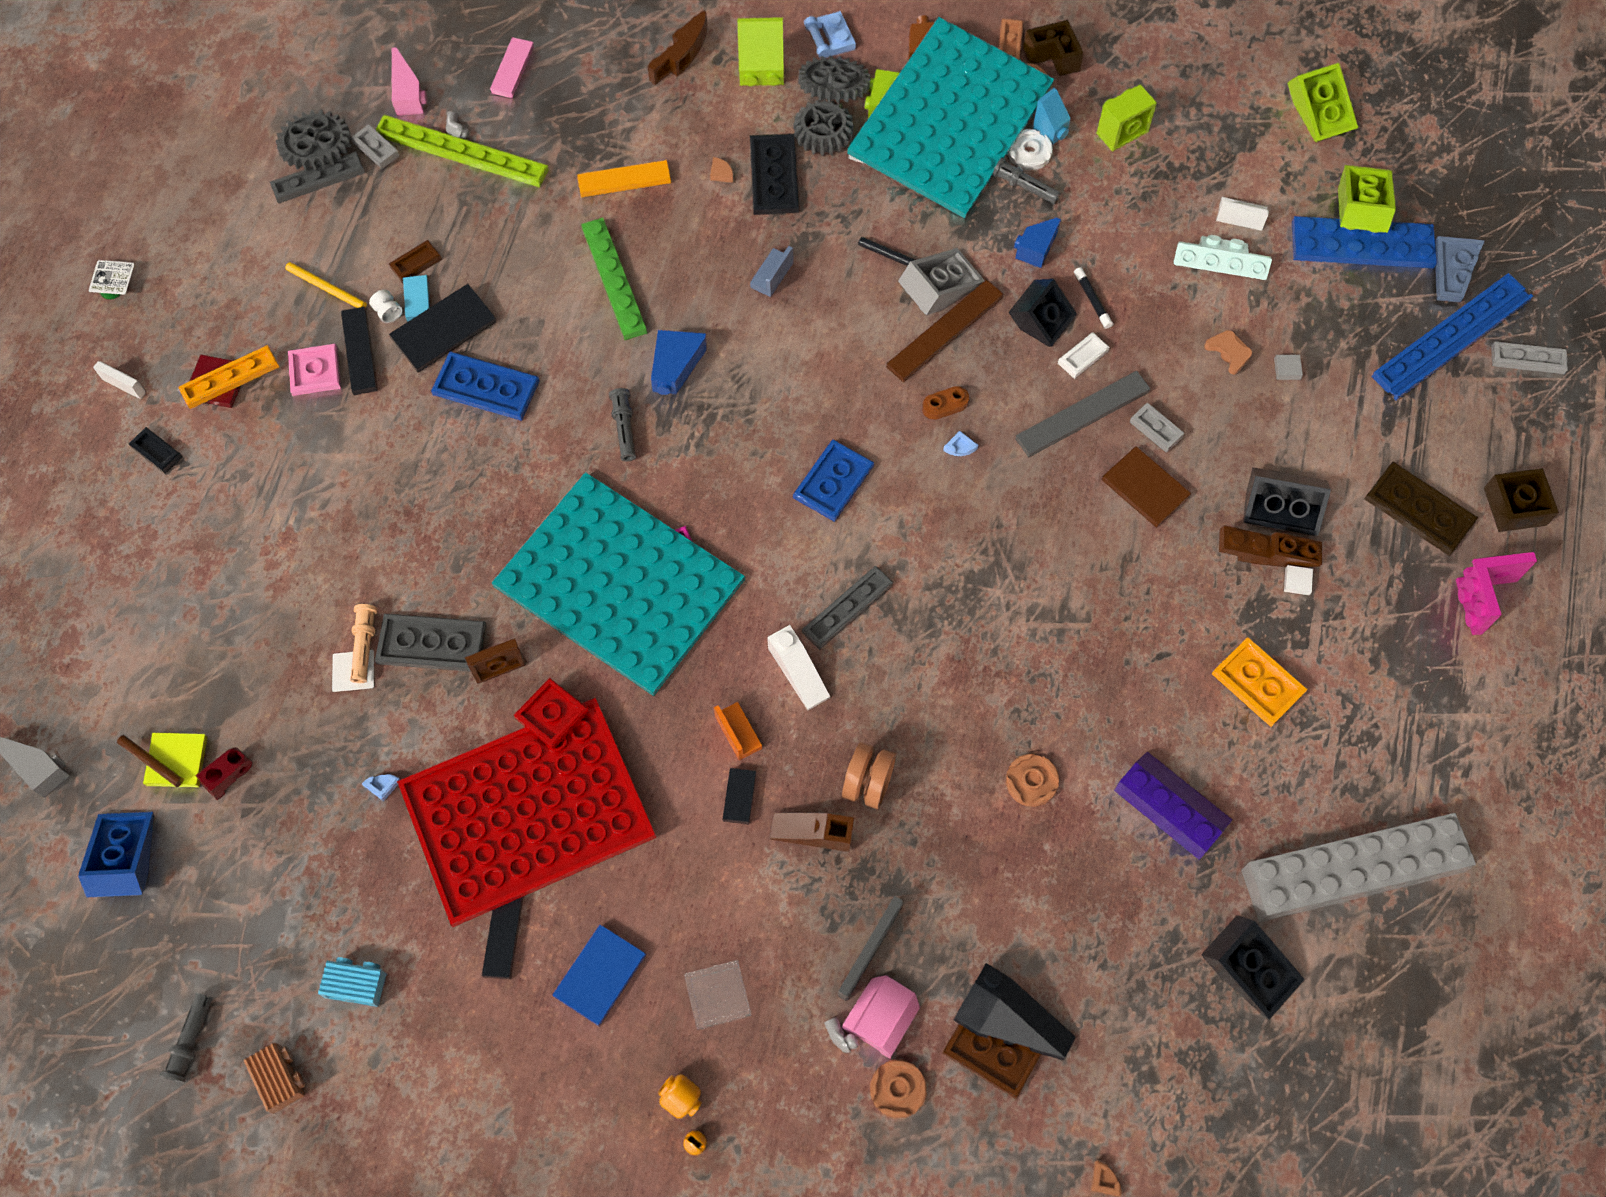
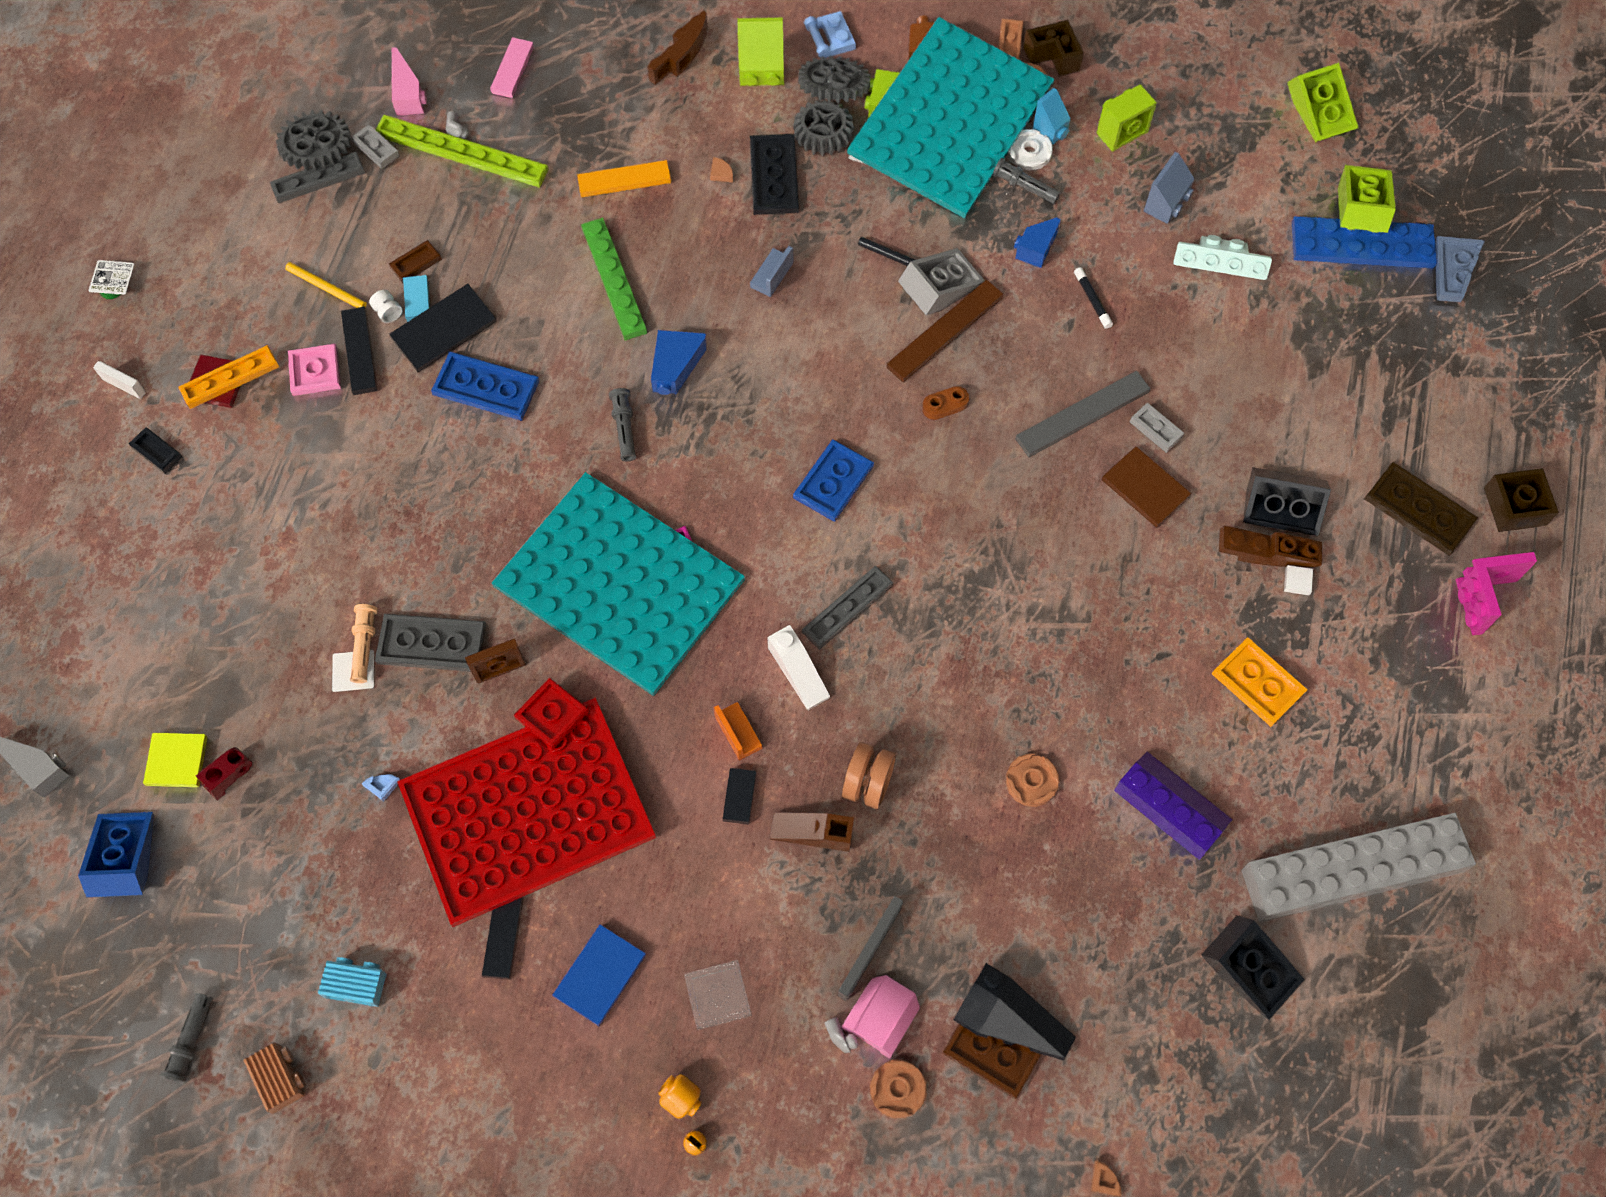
reddish brown bar [117,735,184,787] -> none
light blue tile [943,431,978,456] -> none
black slope [1008,278,1077,347] -> none
white tile [1058,332,1110,379] -> none
nougat piece [1204,330,1252,375] -> none
white panel [1216,197,1269,231] -> none
light grey tile [1274,355,1303,380] -> none
blue plate [1371,273,1533,401] -> none
light grey tile [1491,341,1568,374] -> none
none -> sand blue slope [1144,152,1194,224]

